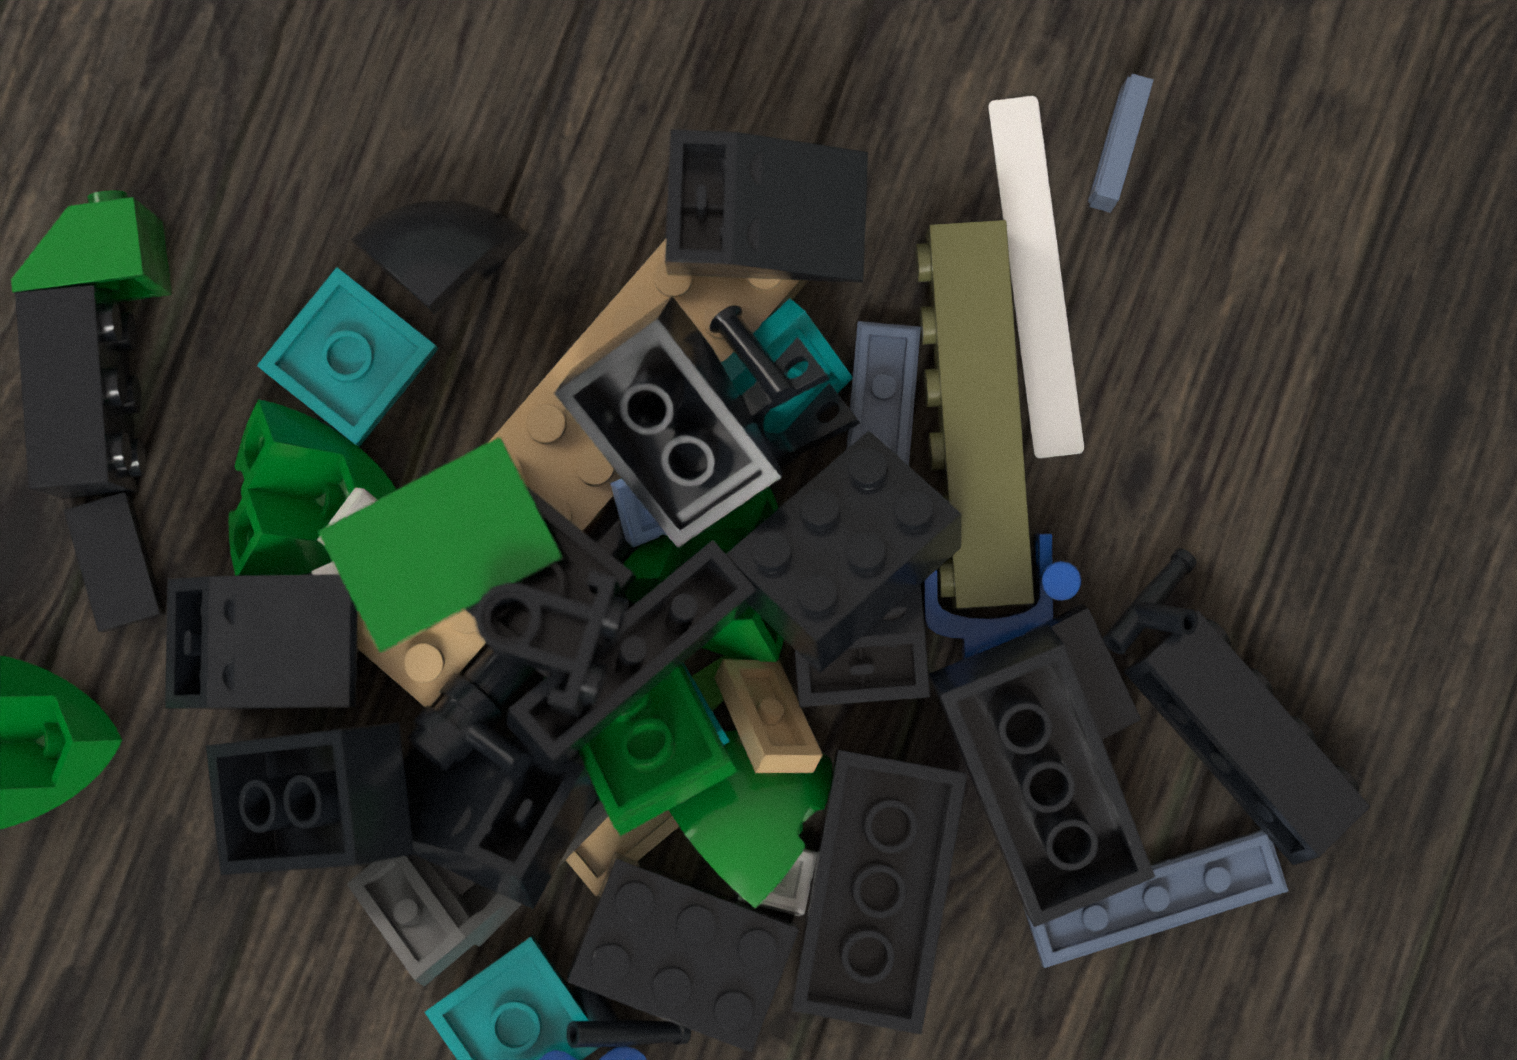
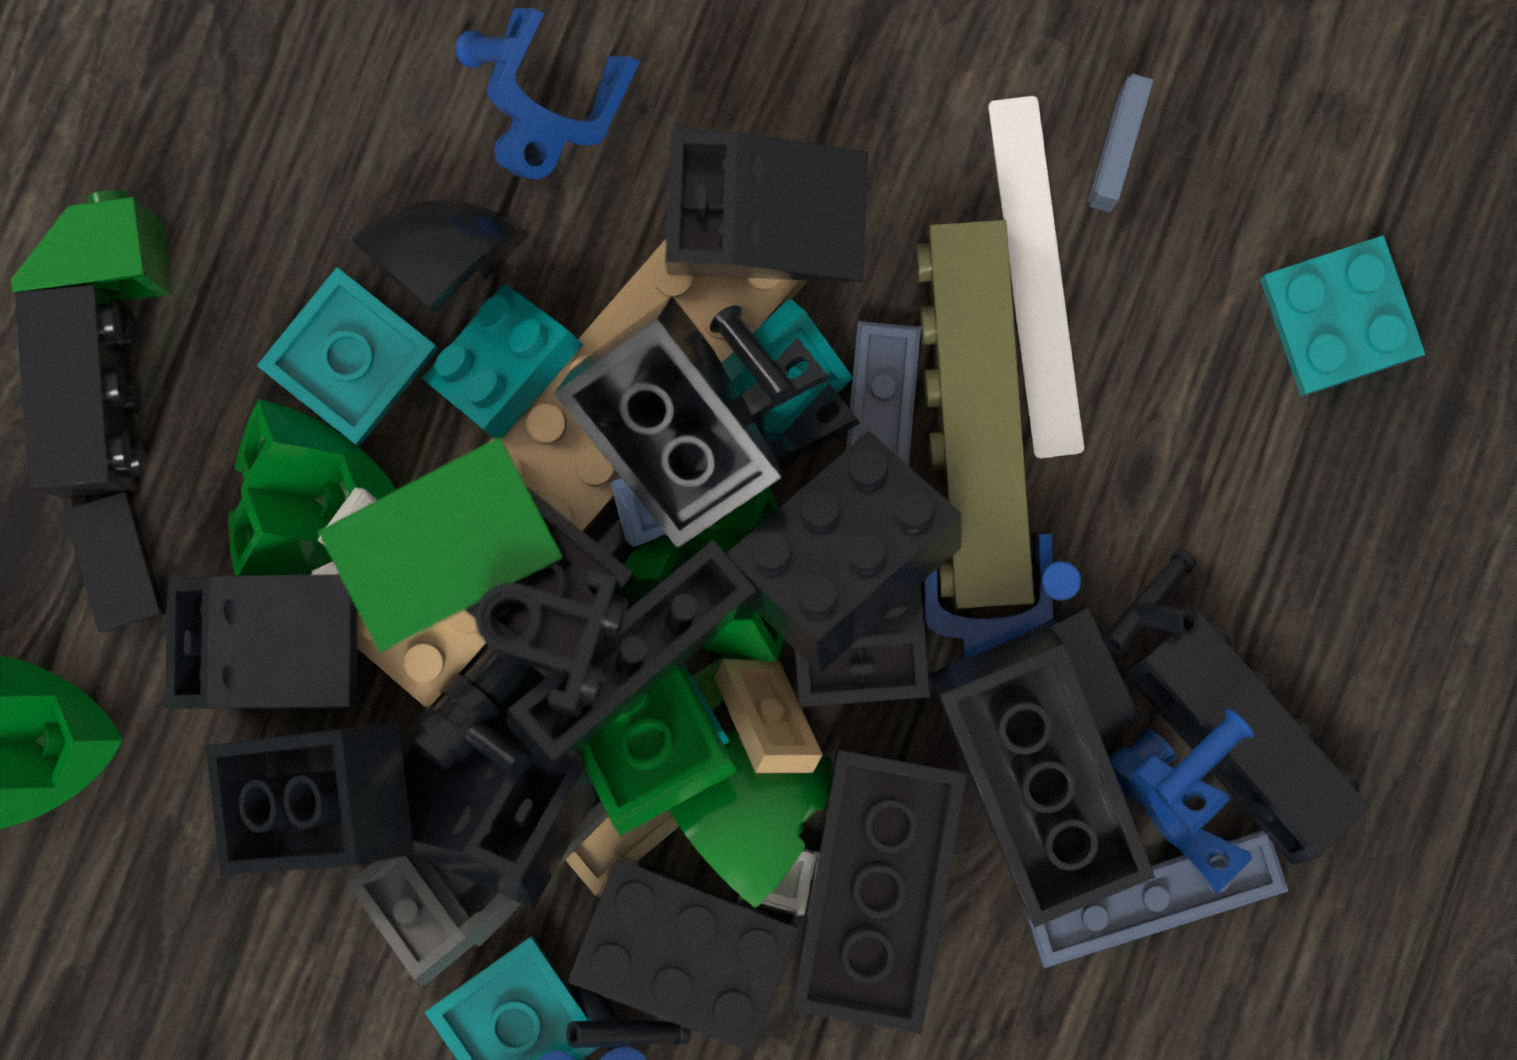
none -> teal plate [422,283,583,439]
none -> blue piece [455,8,640,179]
none -> blue piece [1109,709,1254,894]
none -> teal plate [1260,235,1425,397]

